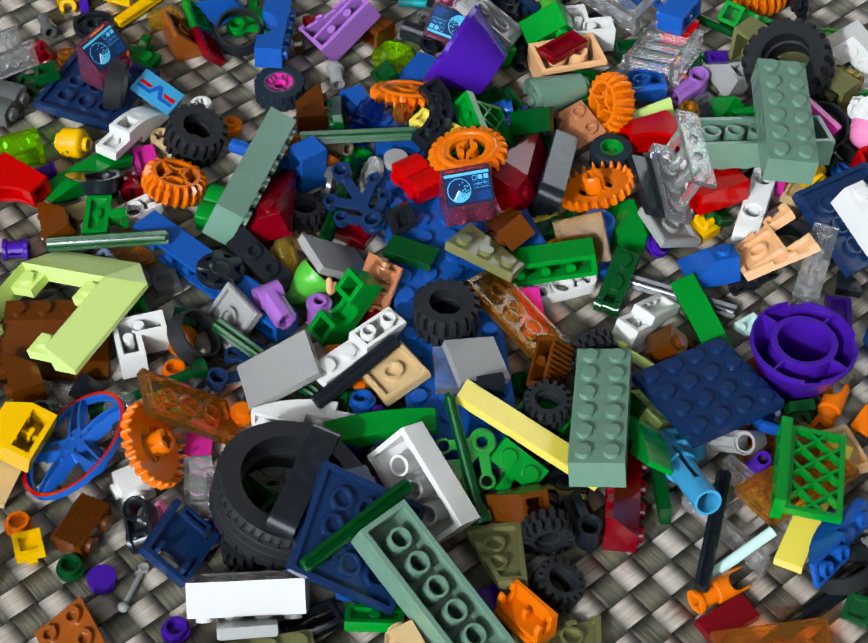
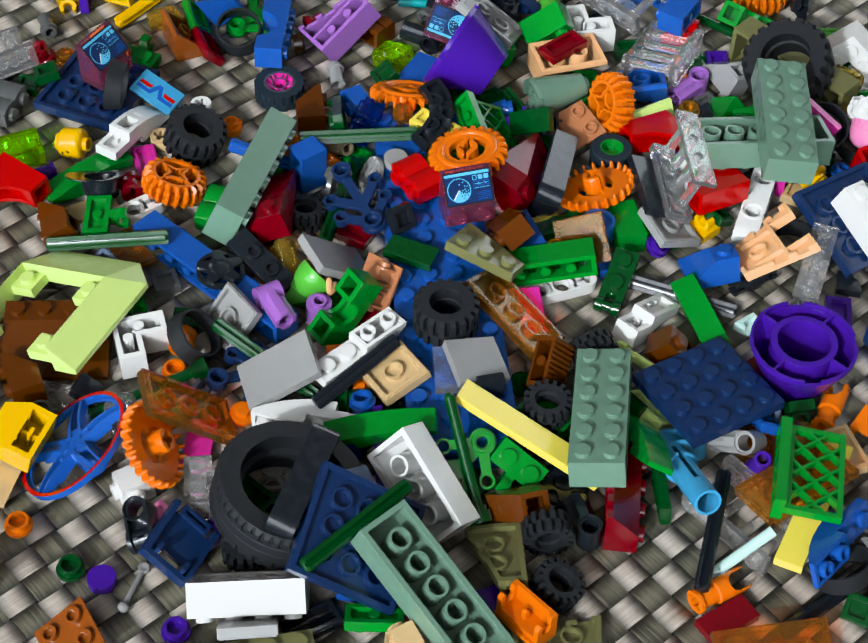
dark purple bush [1,238,31,261] -> none
yellow tile [11,527,46,566] -> none
reddish brown brick [50,492,114,561] -> none
black wheel [73,11,115,42] -> none
black pin [513,33,528,72] -> none

